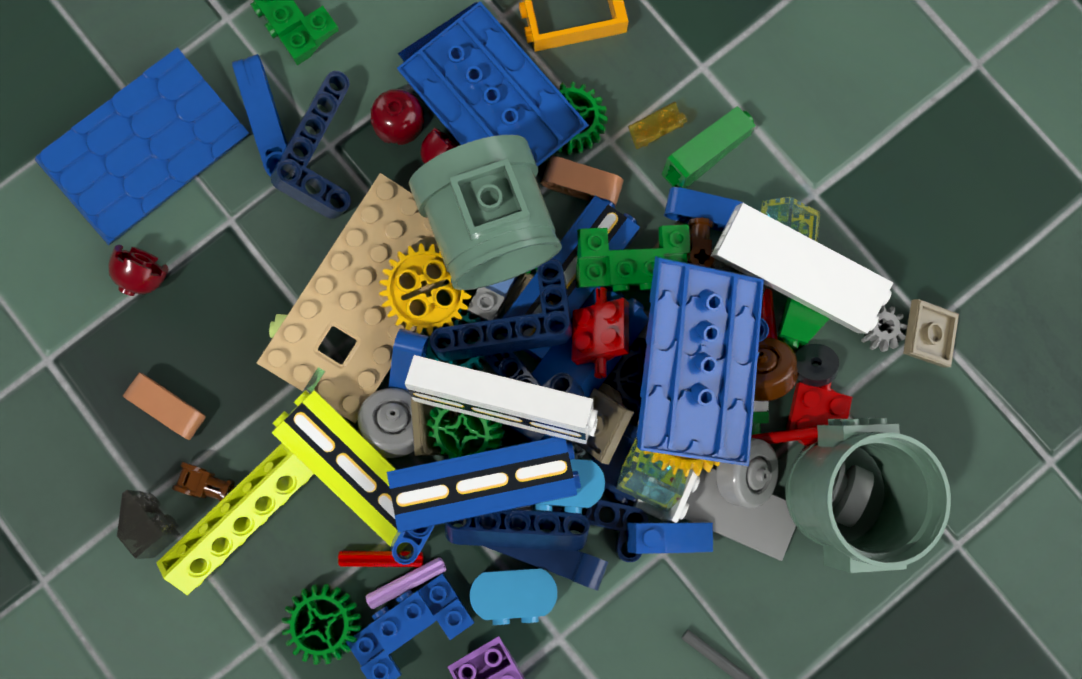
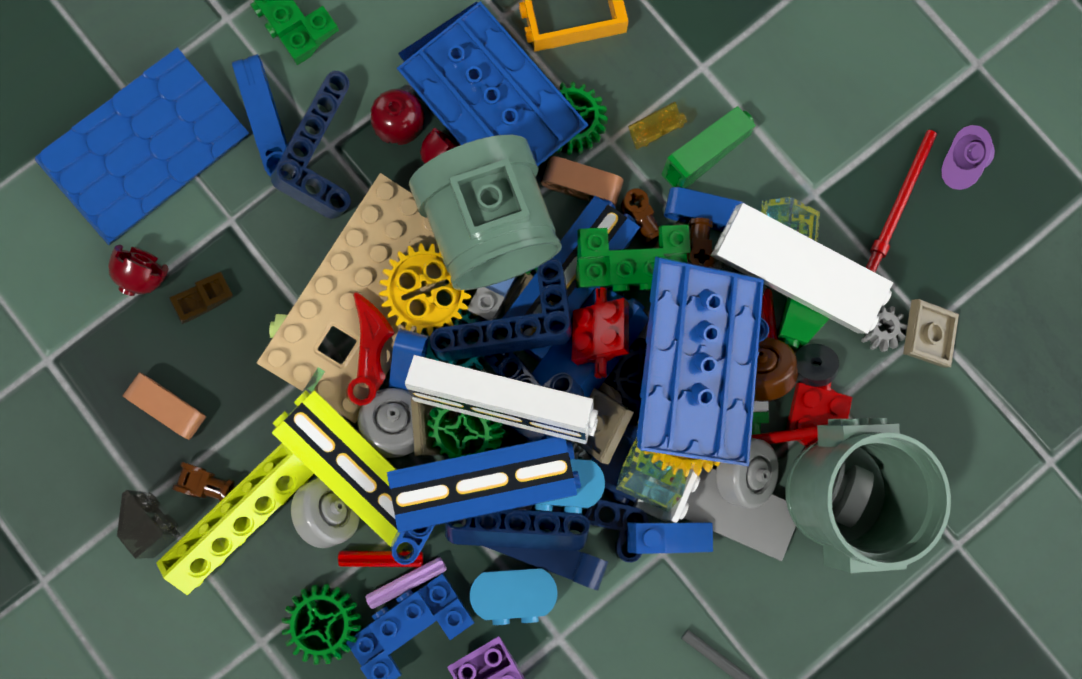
none -> dark brown slope [169,272,233,324]
none -> light grey wheel [291,478,360,548]
none -> red piece [346,292,395,406]
none -> reddish brown connector [621,188,659,245]
none -> red bar [865,130,937,273]
none -> medium lavender piece [941,125,995,190]

